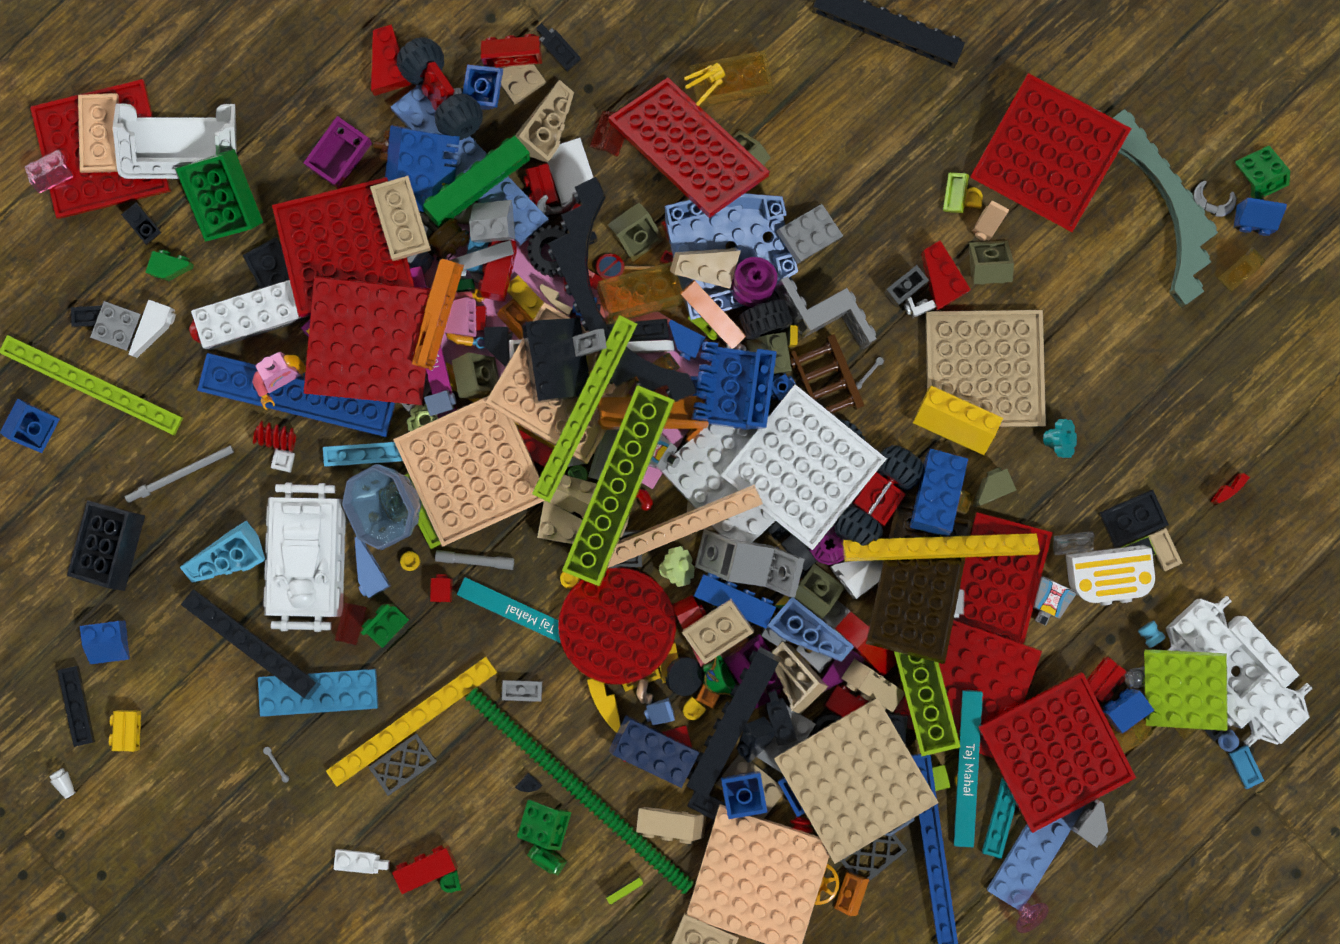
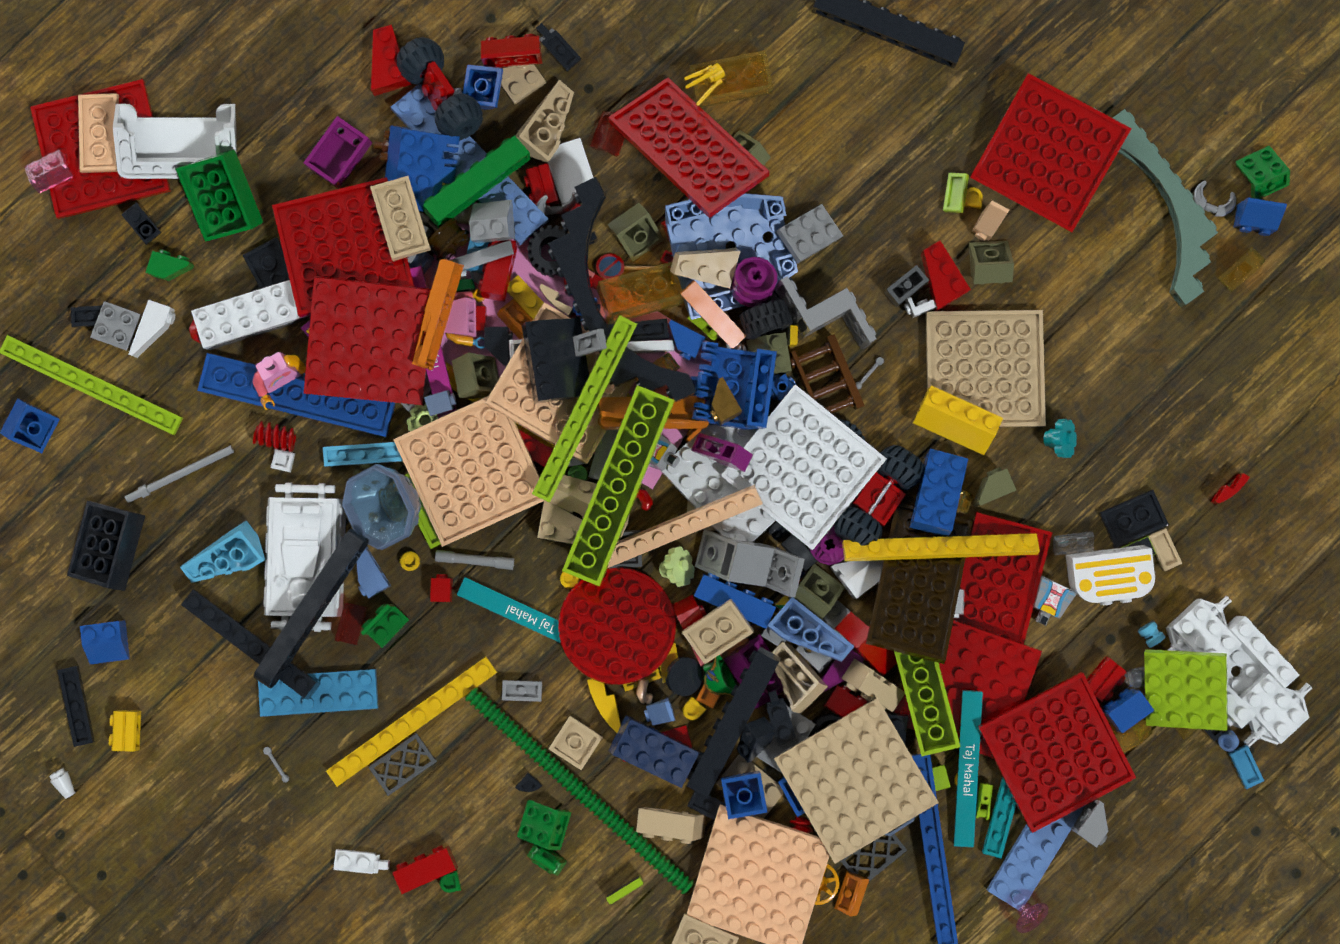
none -> black beam [253,529,369,689]
none -> tan plate [549,716,603,770]
none -> magenta slope [691,433,753,472]
none -> pearl gold slope [710,377,742,426]
none -> lime bar [976,783,993,820]

